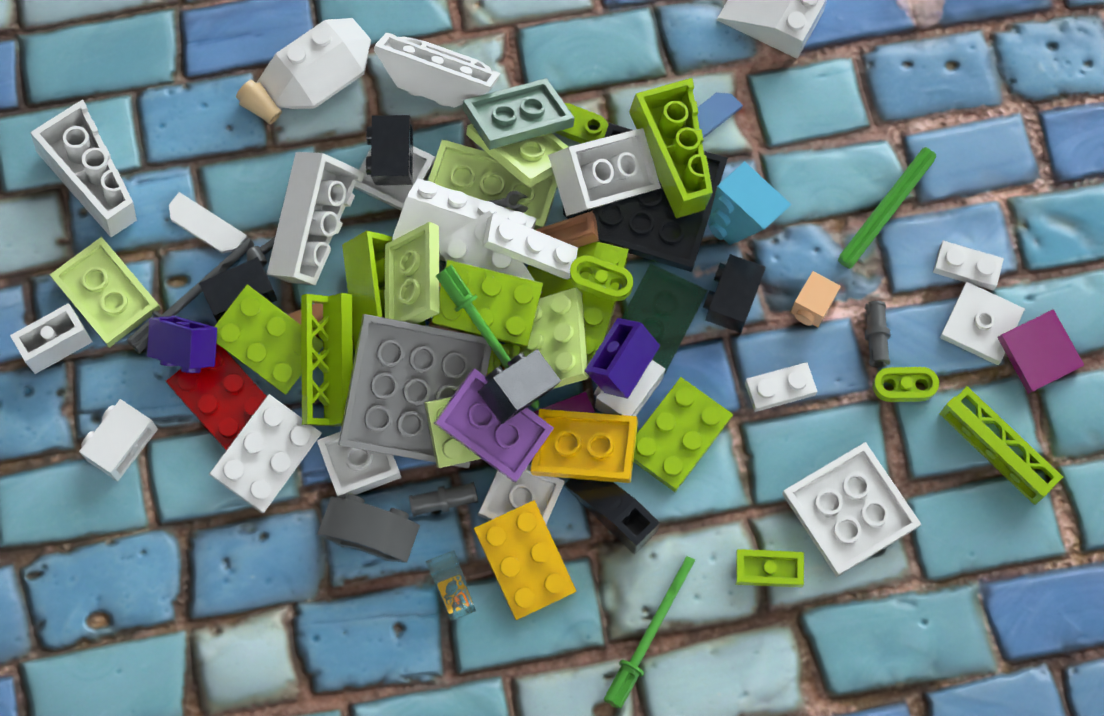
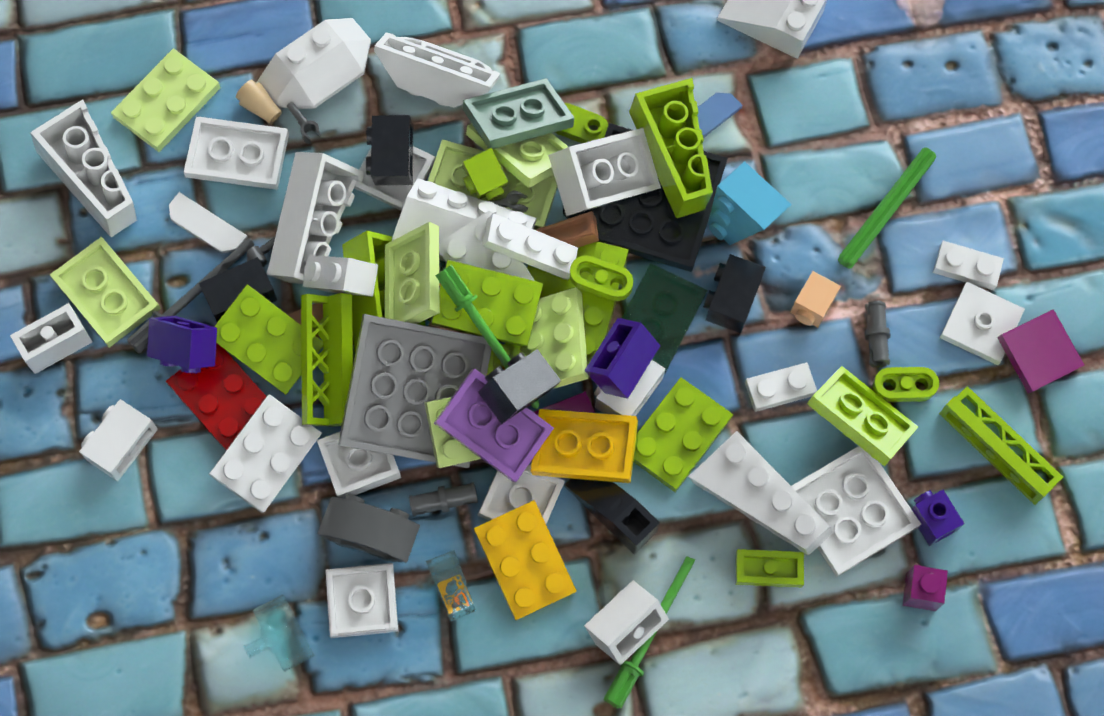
none -> yellowish green plate [111,48,221,152]
none -> white plate [184,116,289,190]
none -> clear light blue plate [243,595,315,672]
none -> dark grey hand [287,102,321,144]
none -> white brick [303,255,378,297]
none -> white plate [325,563,399,638]
none -> lime brick [462,148,508,201]
none -> white brick [584,580,669,665]
none -> white wedge [688,431,833,556]
none -> lime plate [807,366,918,467]
none -> magenta brick [902,565,948,611]
none -> dark purple brick [911,489,965,546]

